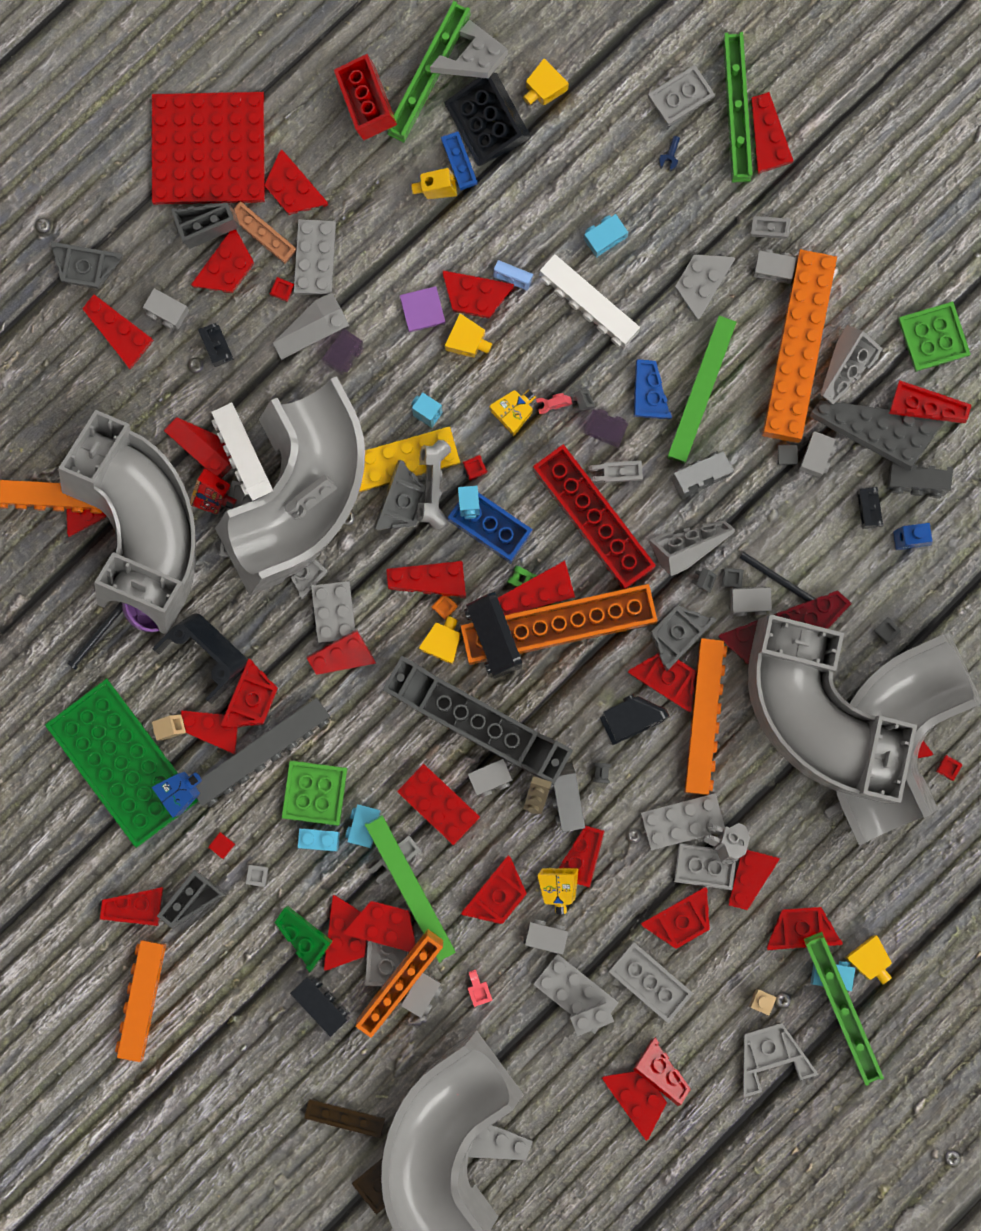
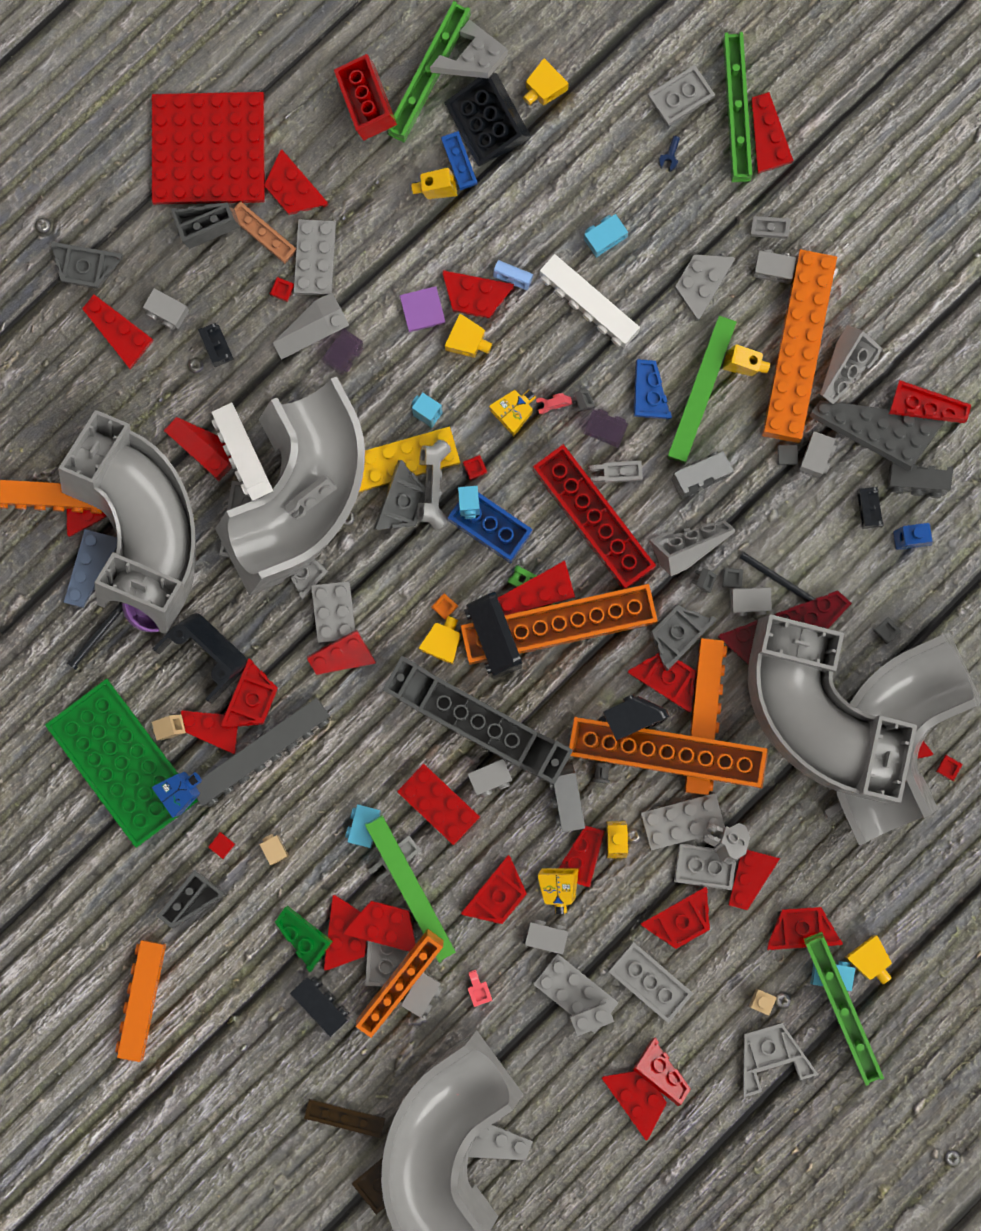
red wing [100,887,164,926] -> none
red torso [190,468,237,514] -> none
red wing [191,229,254,293] -> none
light grey plate [246,865,269,887] -> none
bright green plate [282,761,348,826] -> none
medium azure brick [298,828,340,852] -> none
red wing [386,561,466,599] -> none
dark tan plate [523,776,552,815] -> none
bright green plate [898,302,971,372] -> none
none -> sand blue wing [64,529,117,608]
none -> tan brick [259,834,289,865]
none -> orange brick [569,717,769,789]
none -> yellow torso [606,821,628,858]
none -> yellow torso [722,344,770,376]

